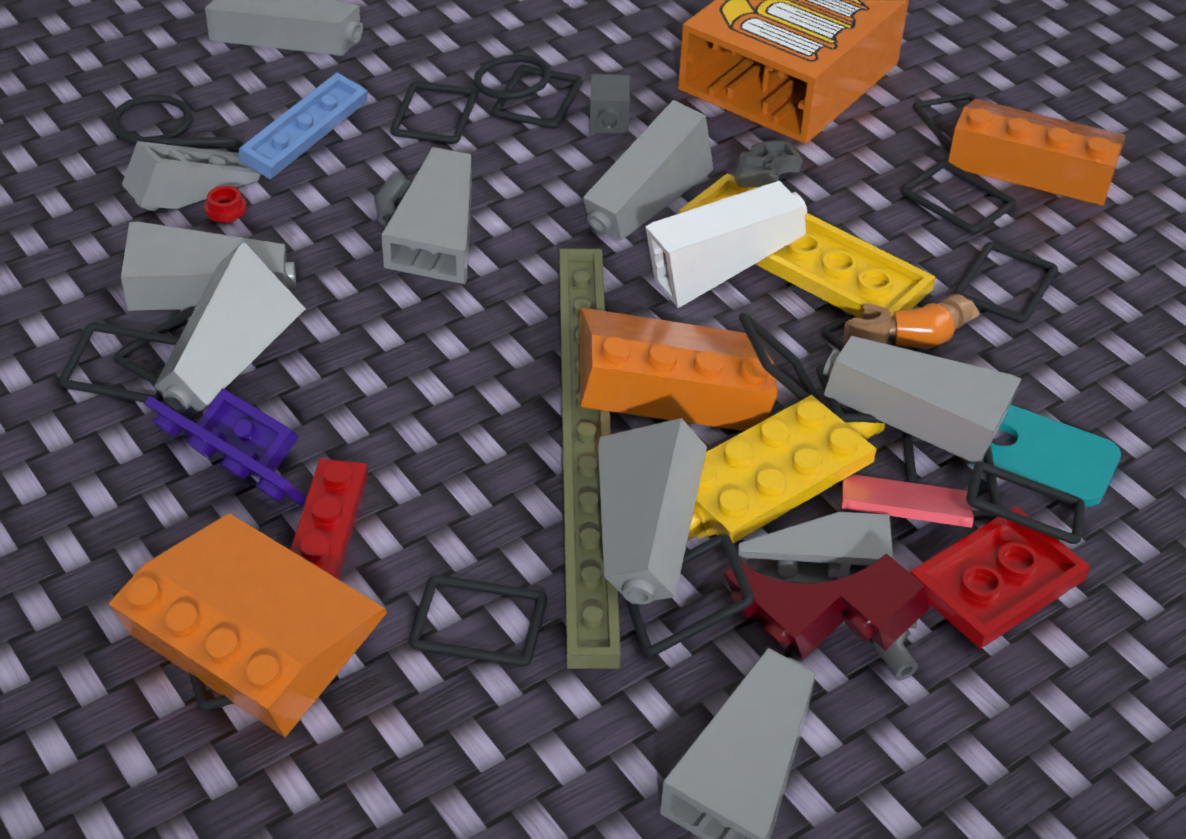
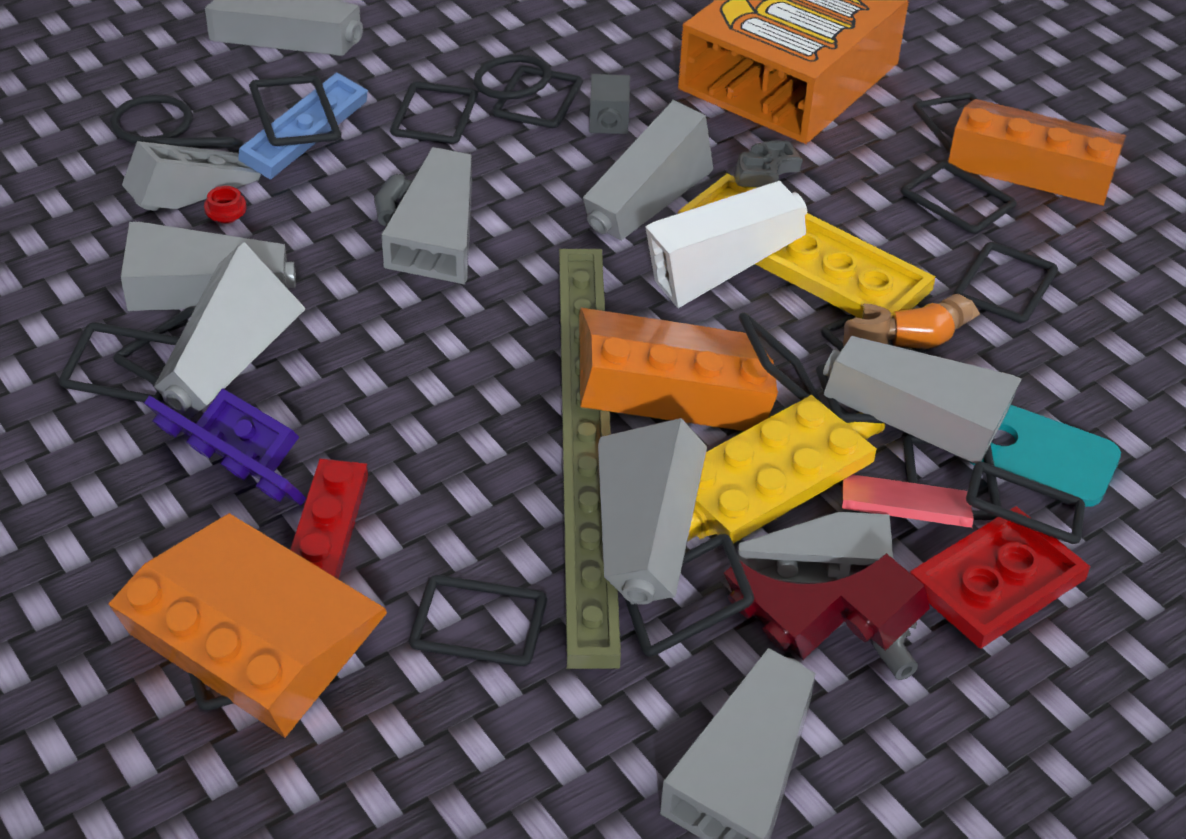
none -> black piece [249,75,341,146]

